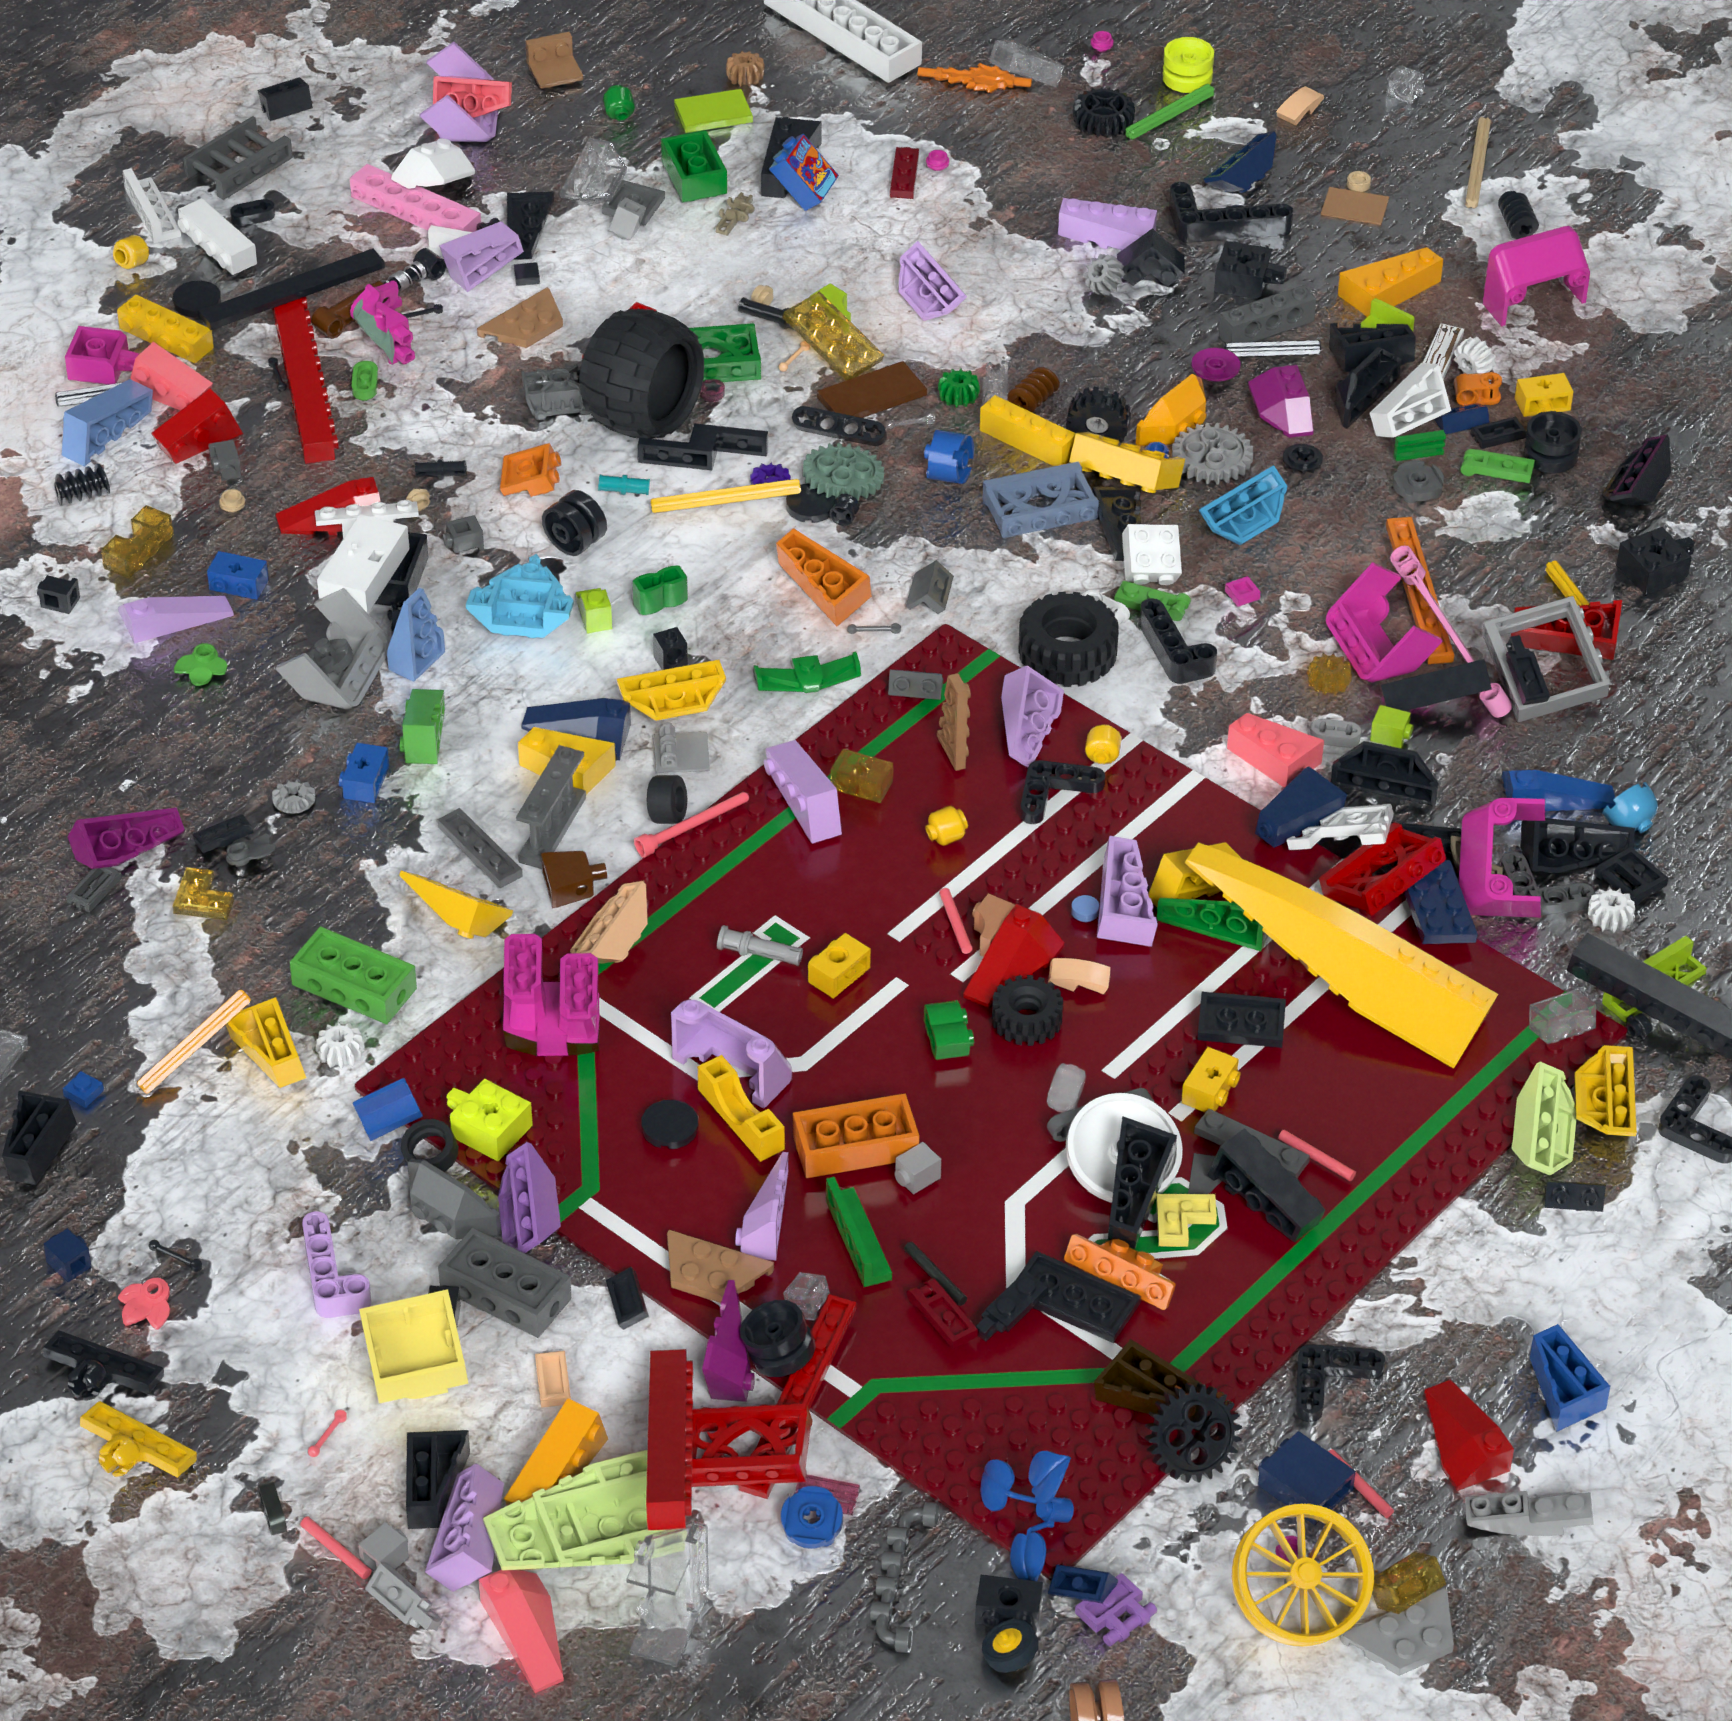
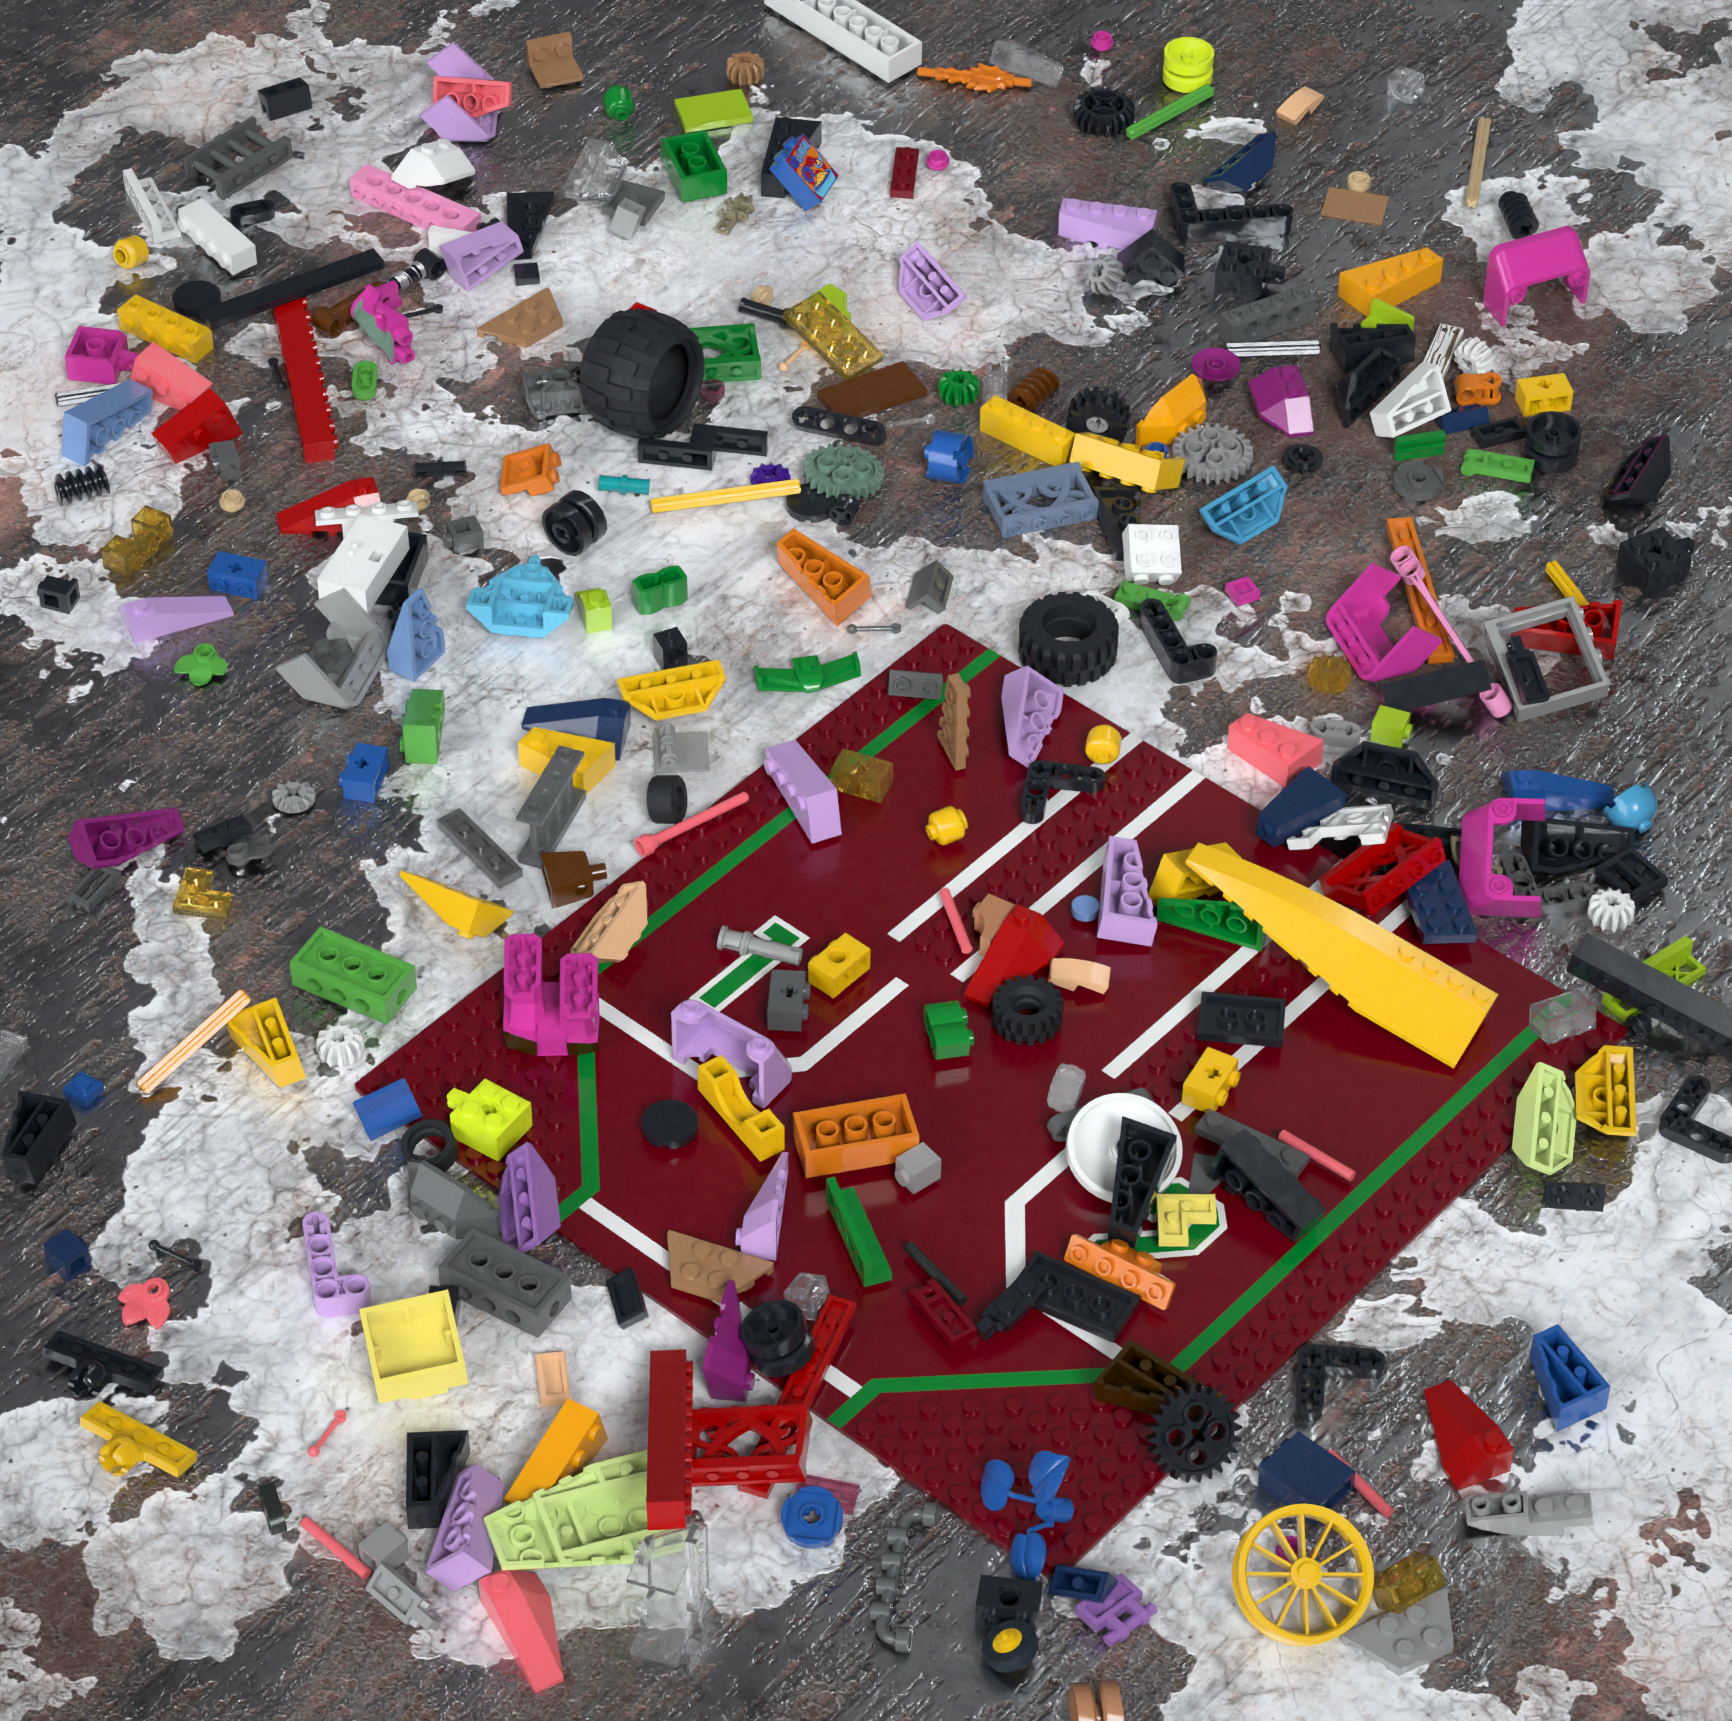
none -> dark grey brick [767,969,811,1032]

